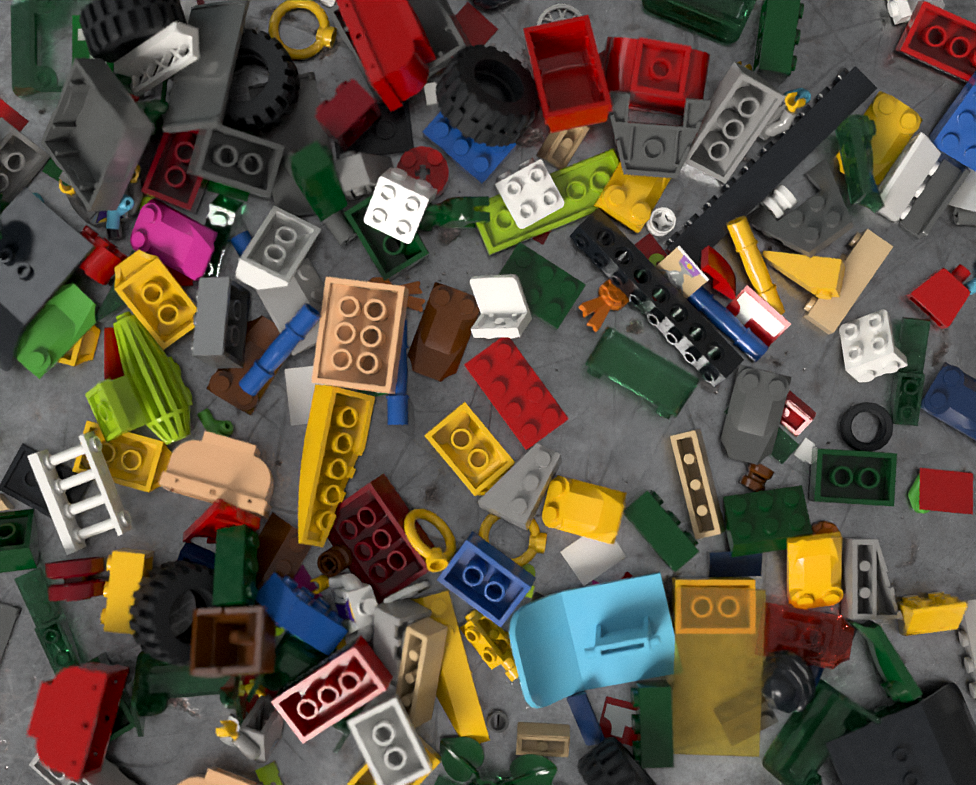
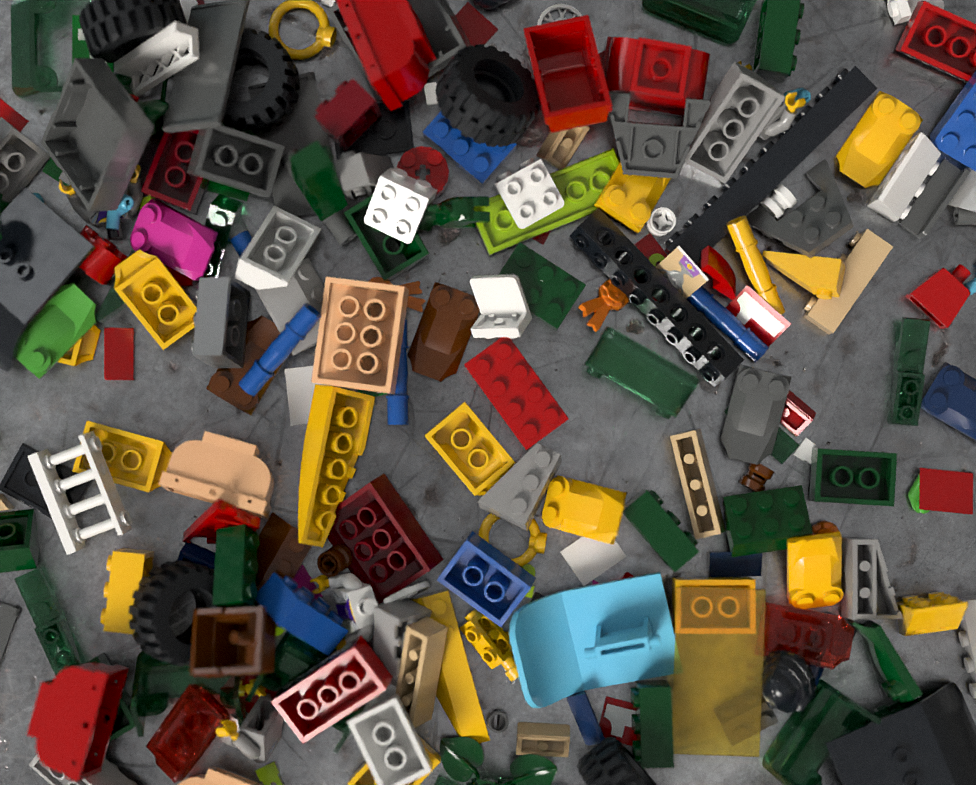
dark red wheel [45,556,107,601] -> none
lime piece [85,311,193,445] -> none
bright green arm [197,408,234,437] -> none
yellow piece [404,509,456,572] -> none
clear green slope [835,114,885,213] -> none
white bracket [839,309,908,383] -> none
black tyre [840,402,893,452] -> none
none -> clear red slope [146,684,231,783]

